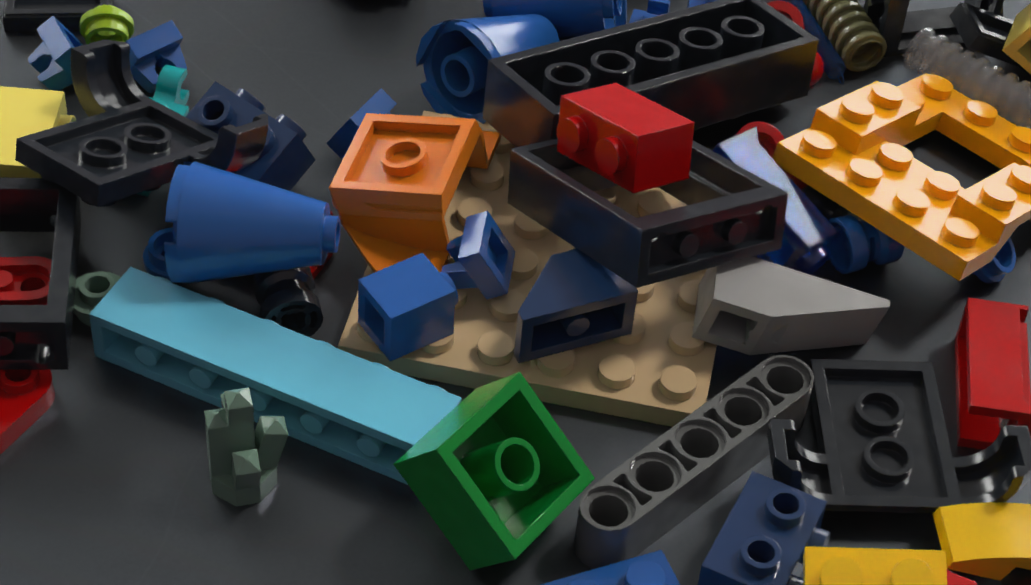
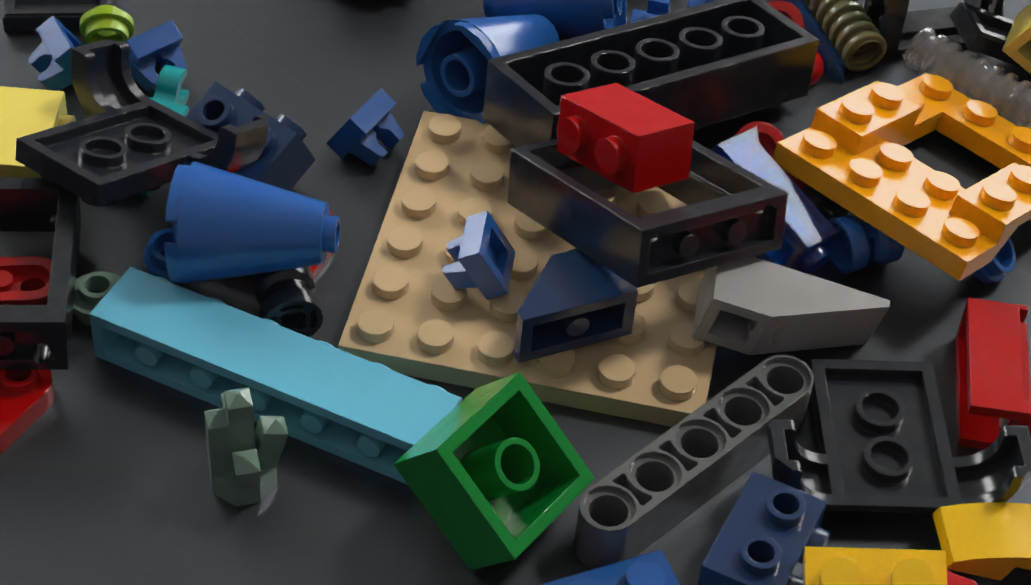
orange piece [329,113,502,273] -> none
blue brick [358,252,458,362] -> none

